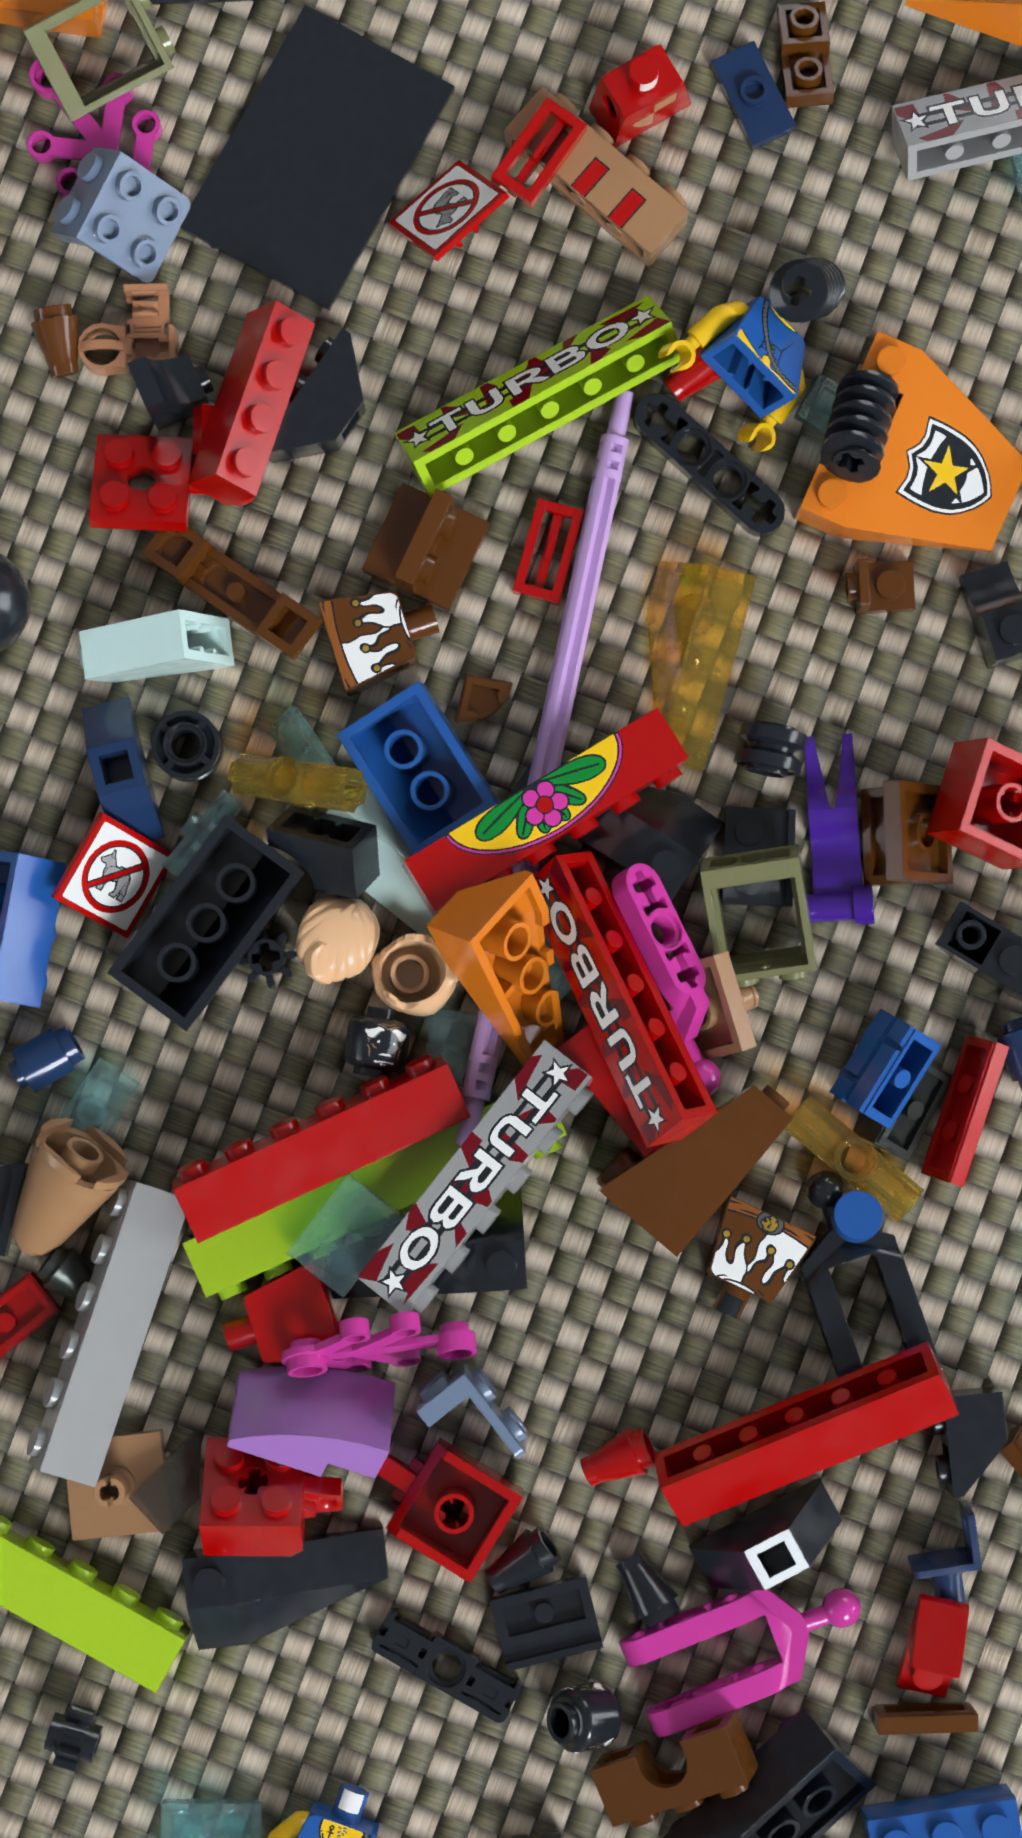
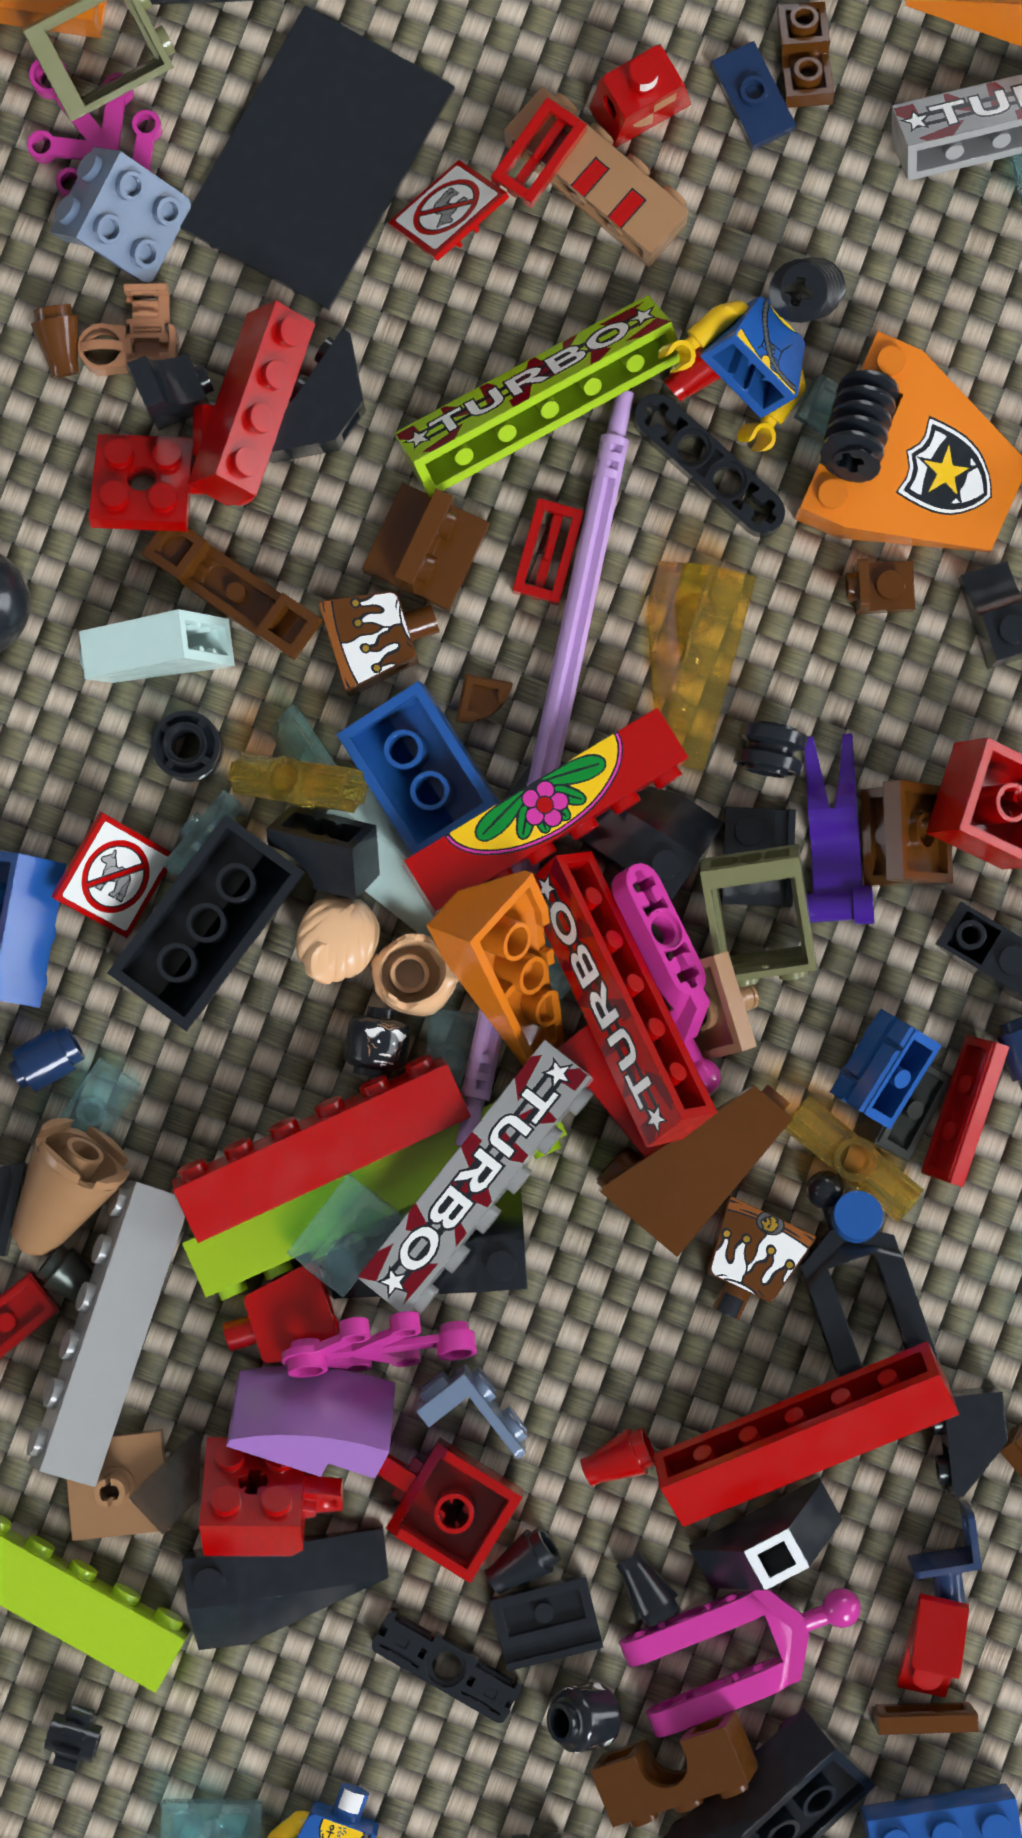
dark blue slope [82,697,165,841] -> none
black gear [238,928,297,989] -> none

